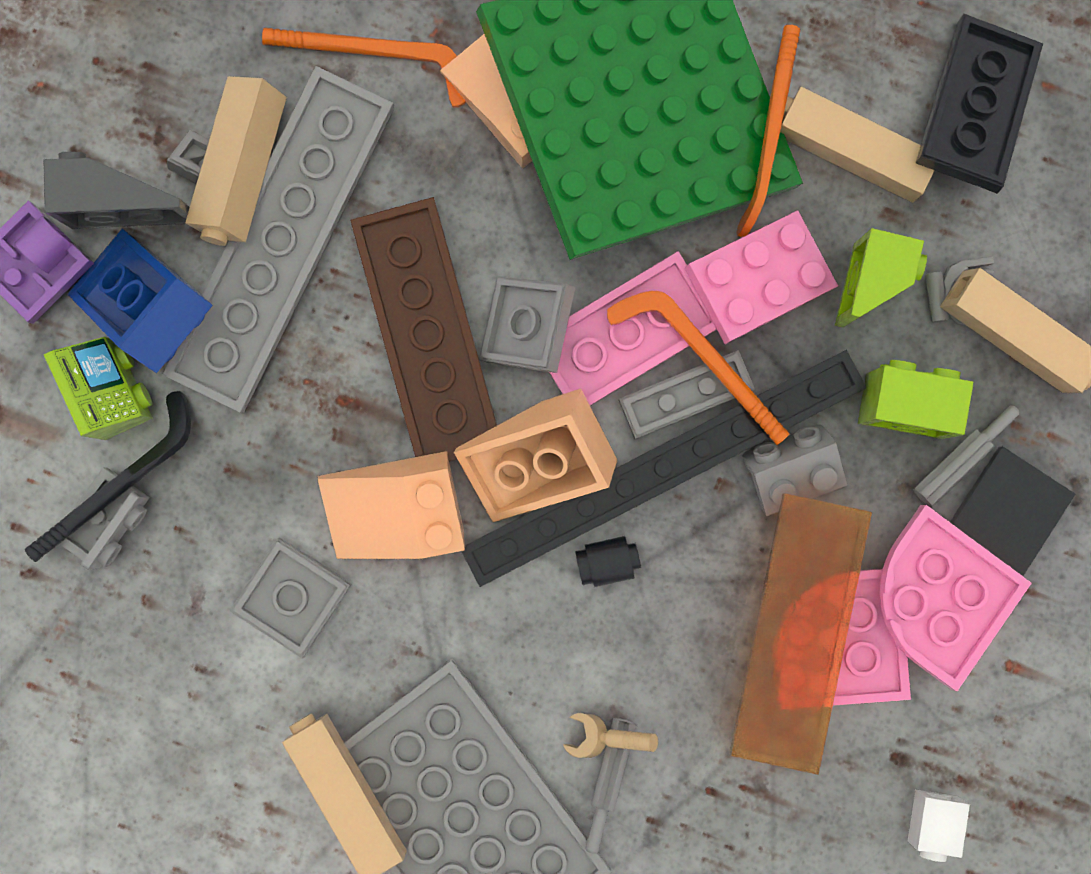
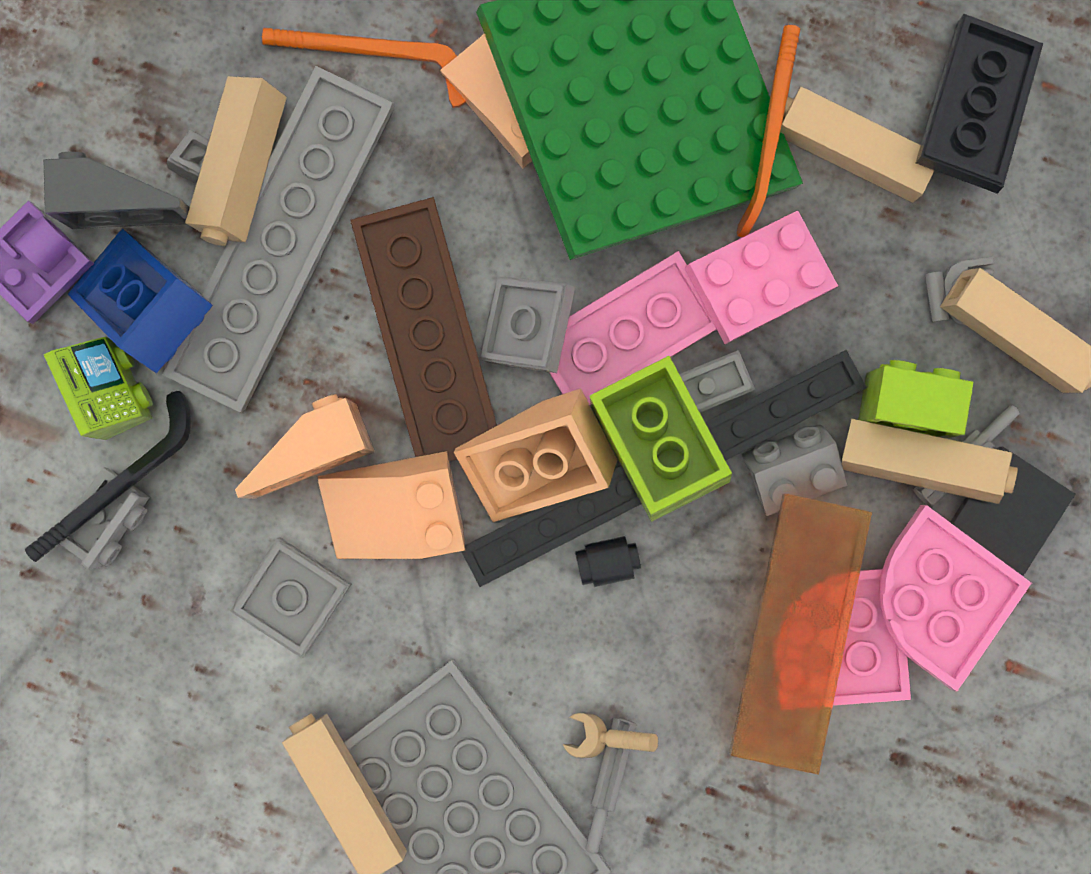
orange piece [607,291,790,445] -> none
lime slope [835,228,927,328] -> none
white brick [908,789,970,862] -> none
none -> light nougat slope [235,394,375,499]
none -> lime brick [589,356,732,522]
none -> tan brick [842,419,1018,504]

